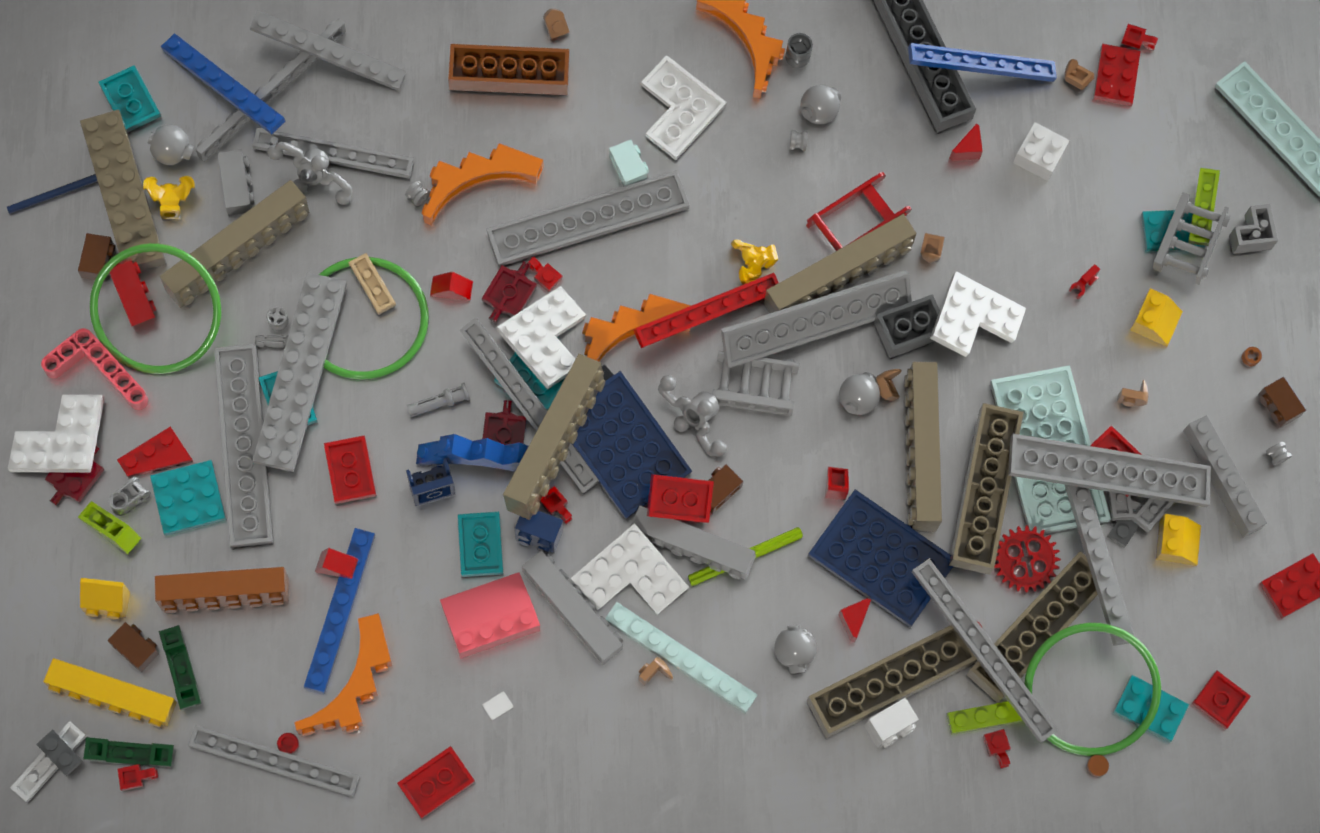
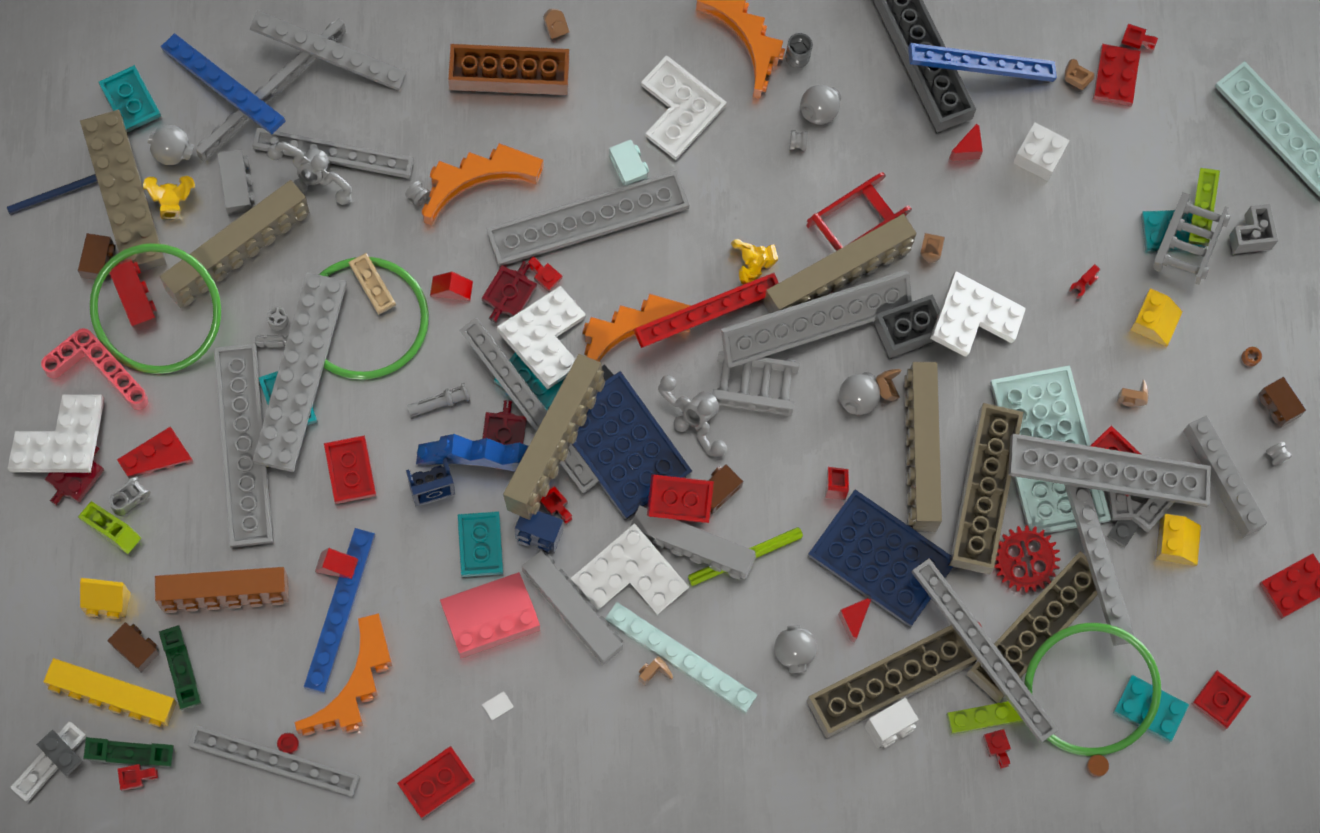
teal plate [150,460,226,536] -> none

